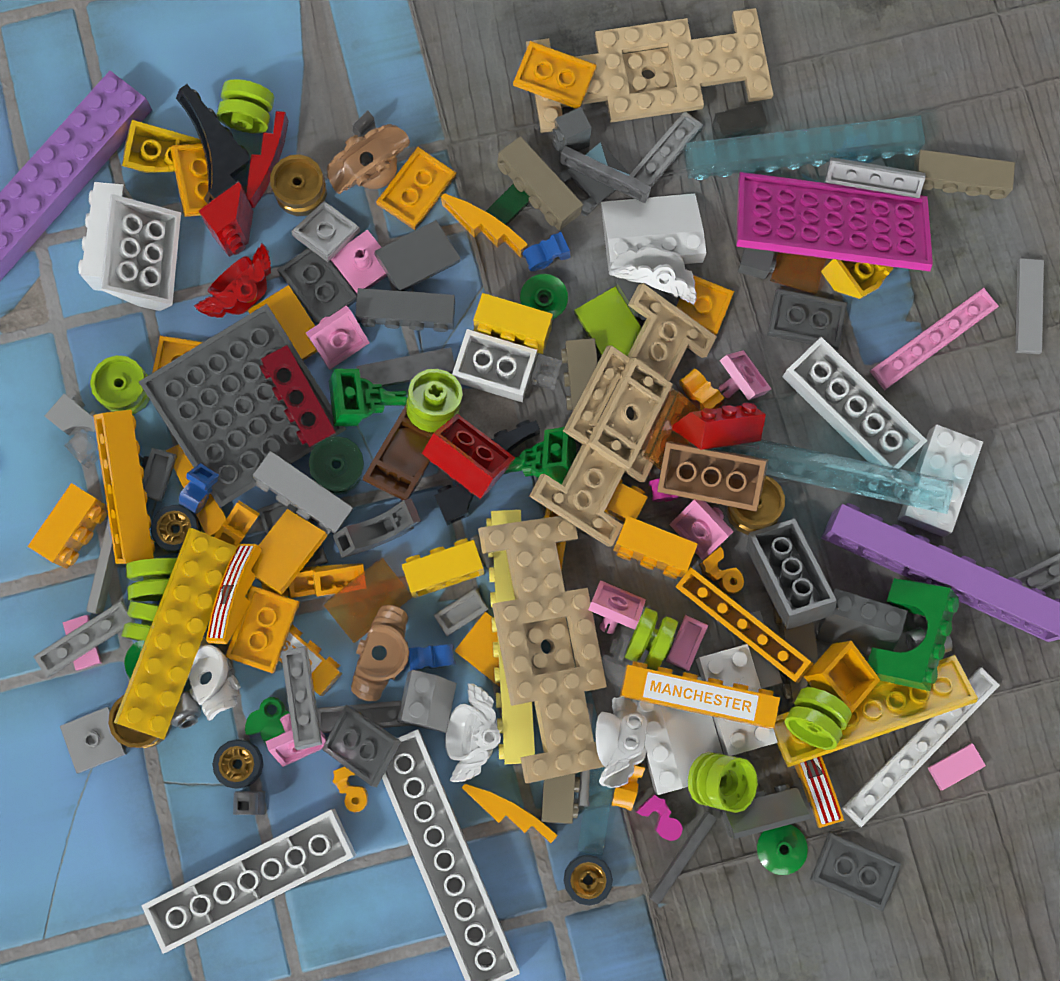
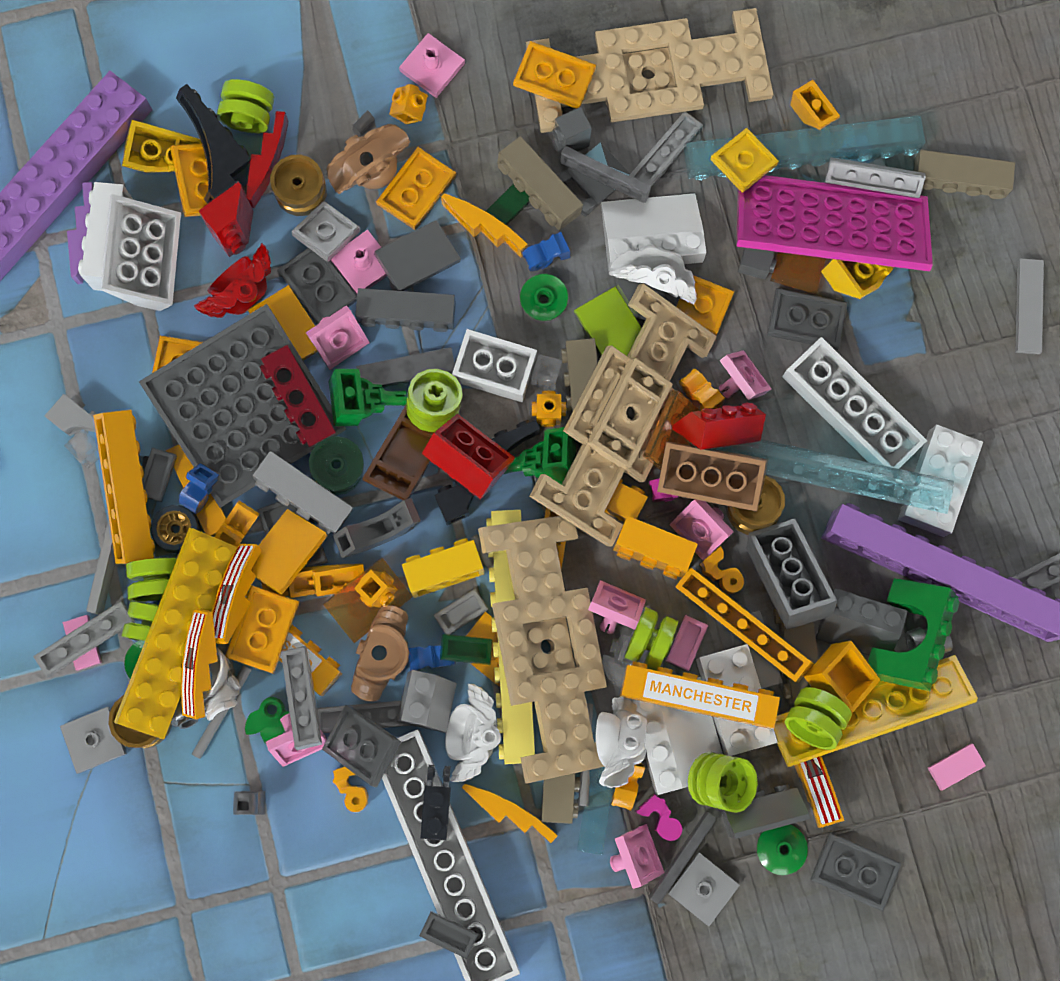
light orange brick [27,483,108,569] -> none
lime wheel [90,355,150,414] -> none
white brick [141,809,356,954] -> none
wheel [212,740,264,789] -> none
yellow brick [473,293,553,354] -> none
wheel [563,854,613,906] -> none
clear smoke brick [712,102,768,146] -> none
white tile [842,667,1000,827] -> none
bright pink tile [870,288,999,390] -> none
none -> medium lavender slope [67,182,94,284]
none -> slope [181,609,218,720]
none -> light grey bar [192,665,252,759]
none -> light orange brick [354,570,398,608]
none -> light orange brick [389,84,428,125]
none -> bright pink tile [399,33,465,98]
none -> dark grey tile [419,911,478,959]
none -> black hinge [420,765,451,840]
none -> dark green tile [440,634,492,665]
none -> light orange brick [532,390,566,427]
none -> bright pink tile [610,824,665,889]
none -> light grey plate [668,852,740,926]
none -> yellow tile [710,128,779,193]
none -> light orange slope [790,80,840,130]

